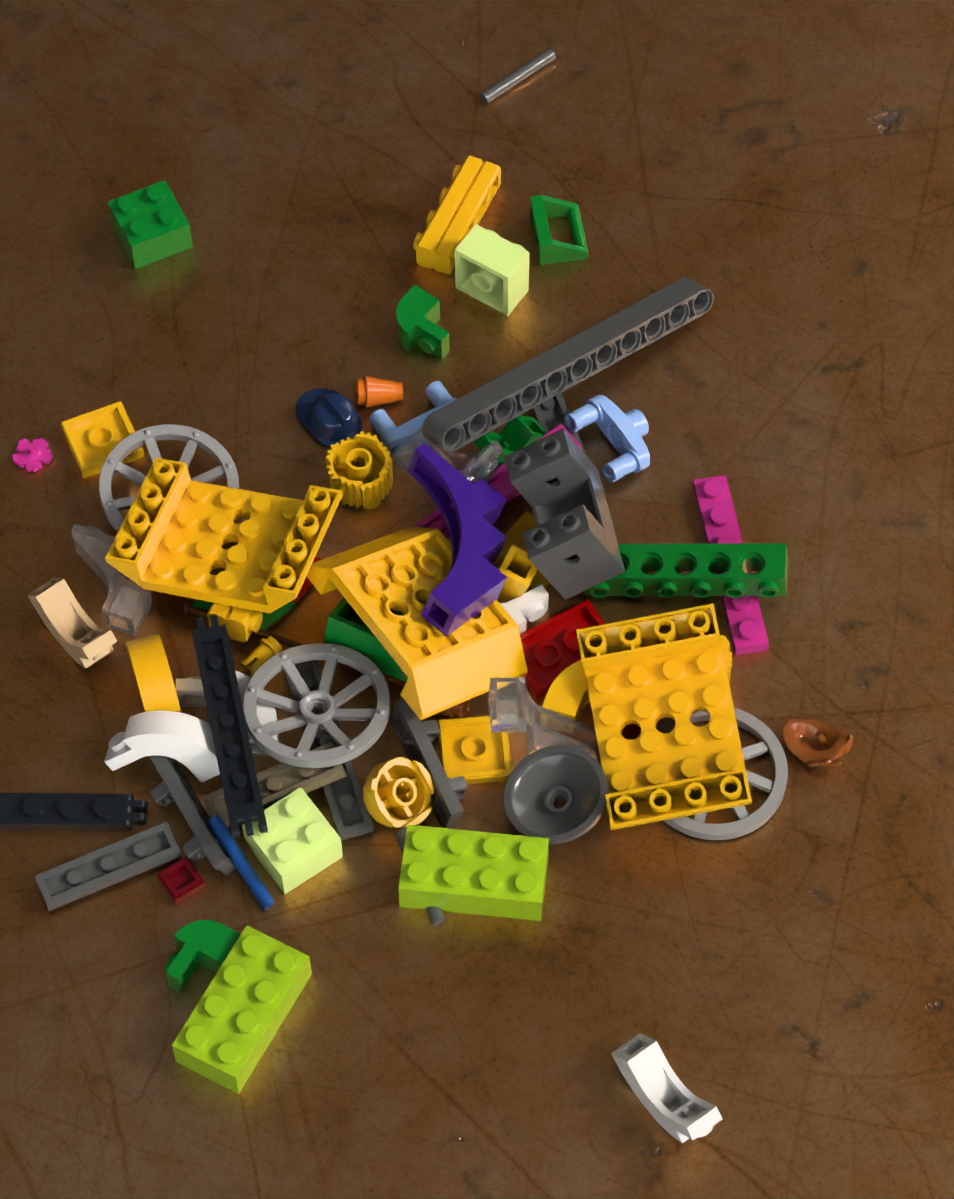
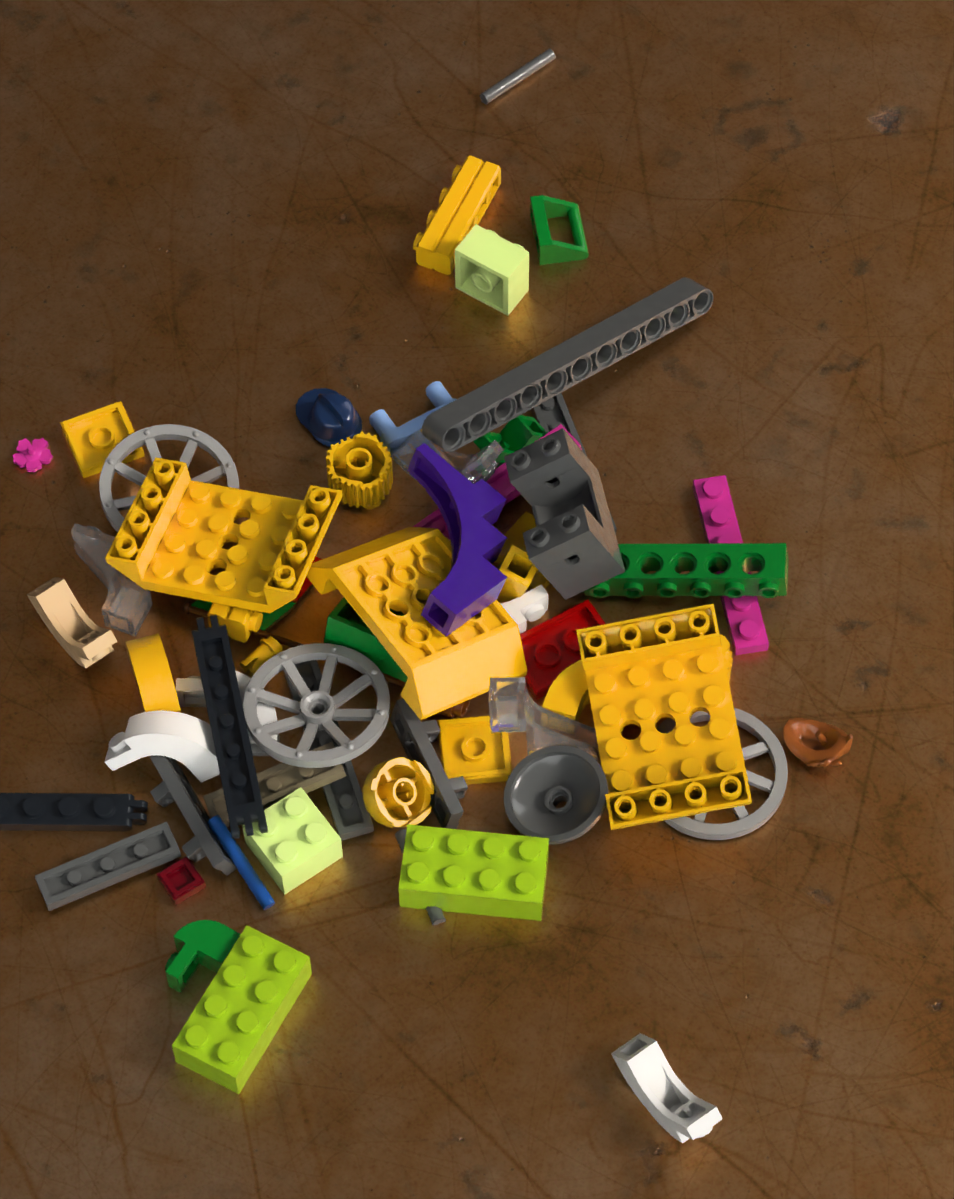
green brick [107,180,193,269] -> none
orange cone [354,376,403,408] -> none
green brick [396,285,450,359] -> none
light blue connector [564,394,650,483] -> none

